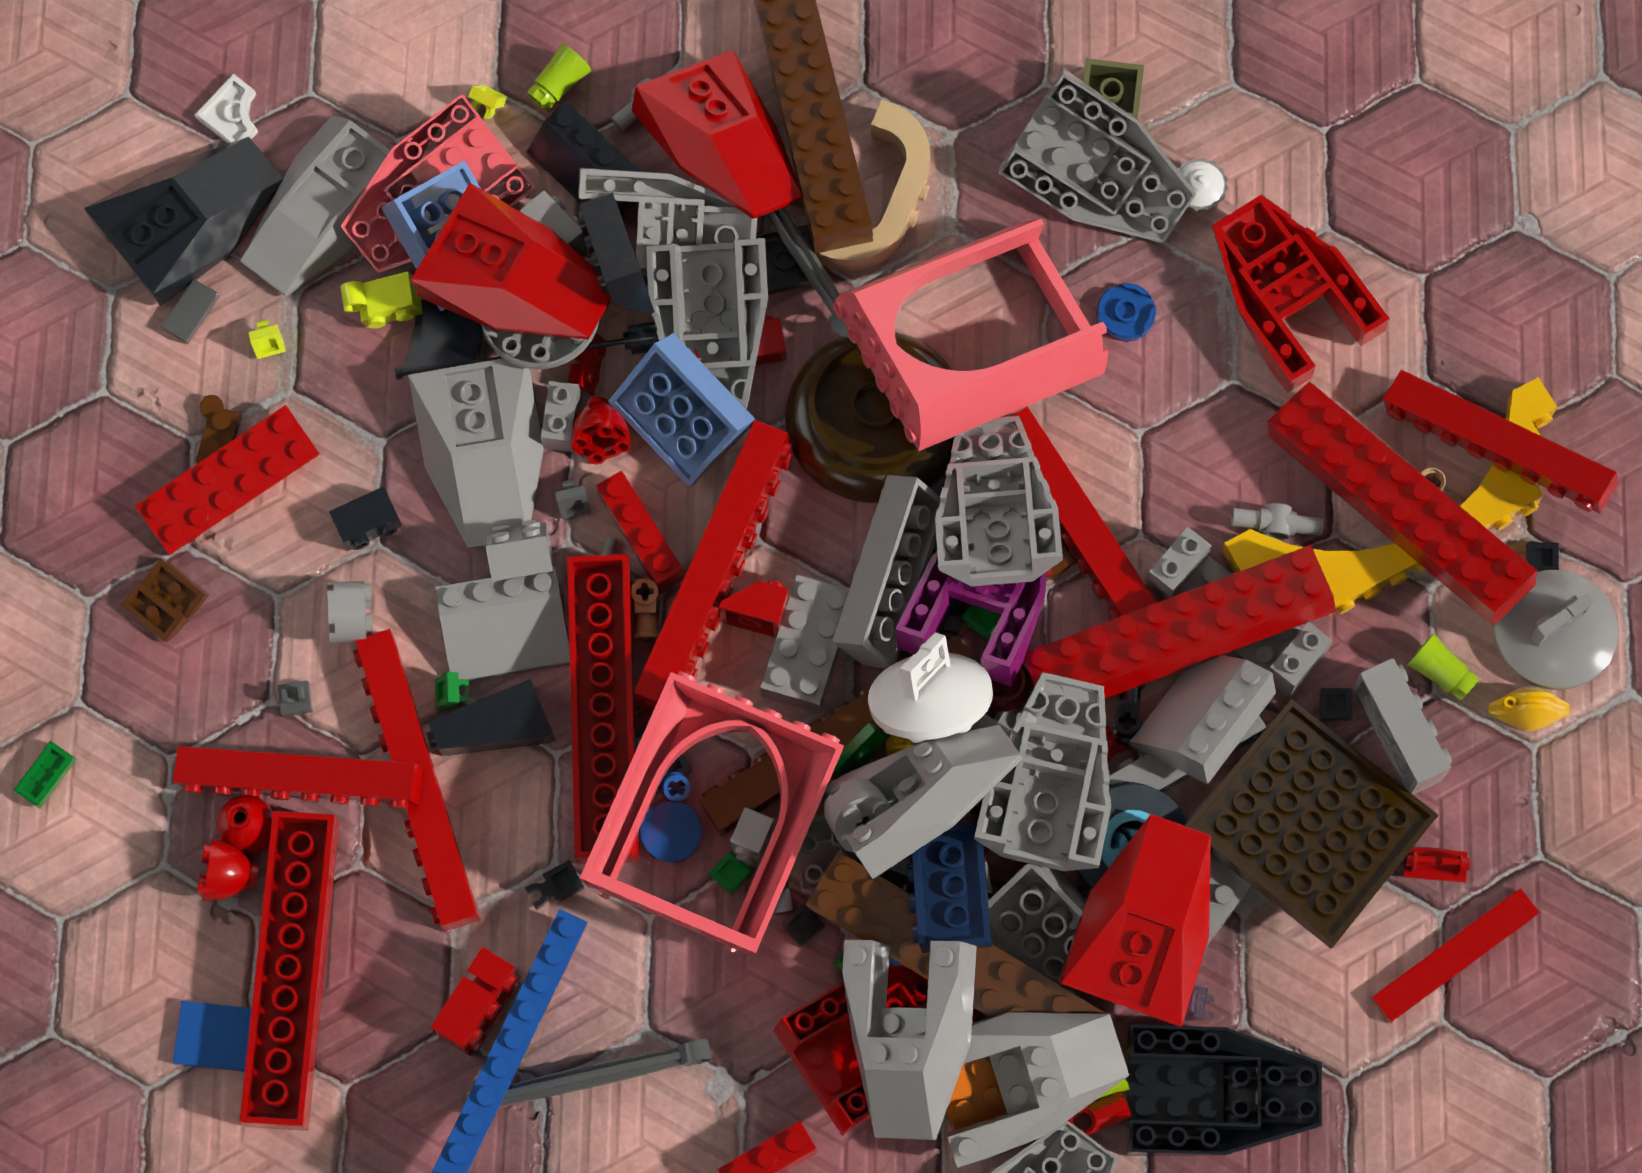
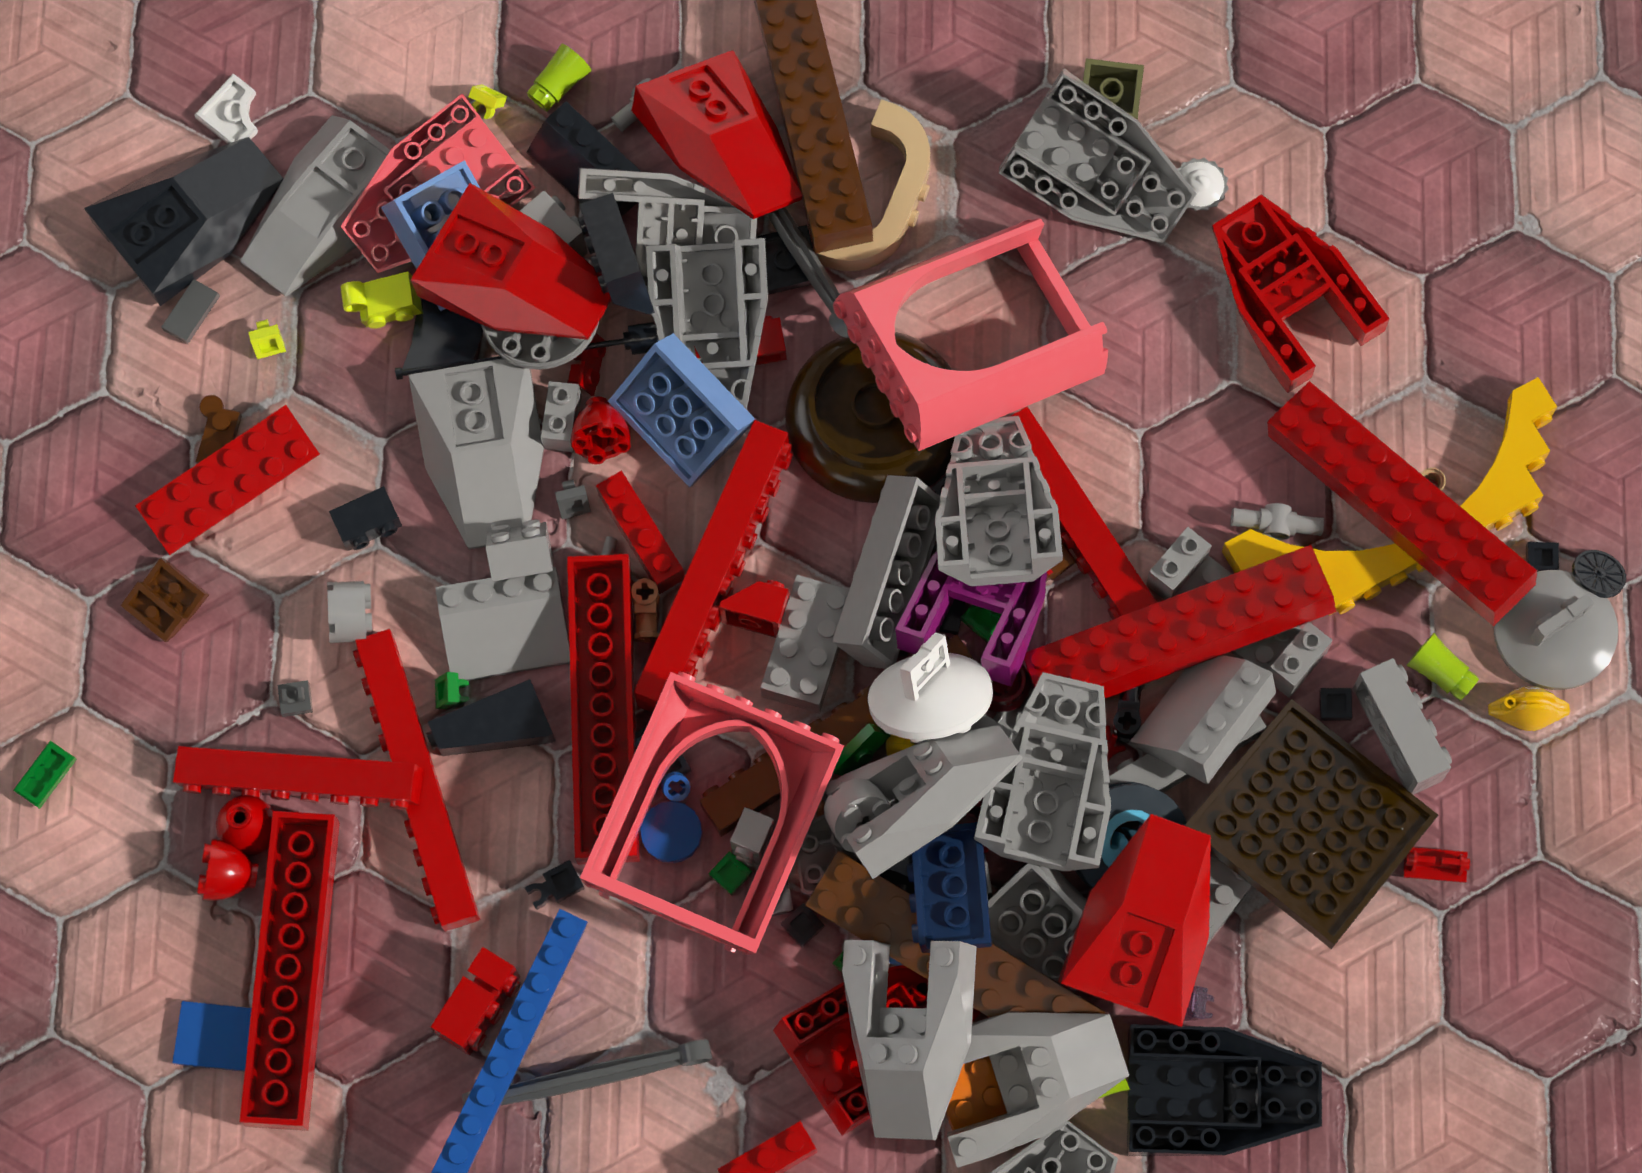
red piece [1068,1092,1132,1137] -> none
blue tile [1096,283,1156,342] -> none
red tile [1371,888,1540,1024] -> none
red brick [1383,370,1618,514] -> none
none -> black wheel [1572,550,1626,598]

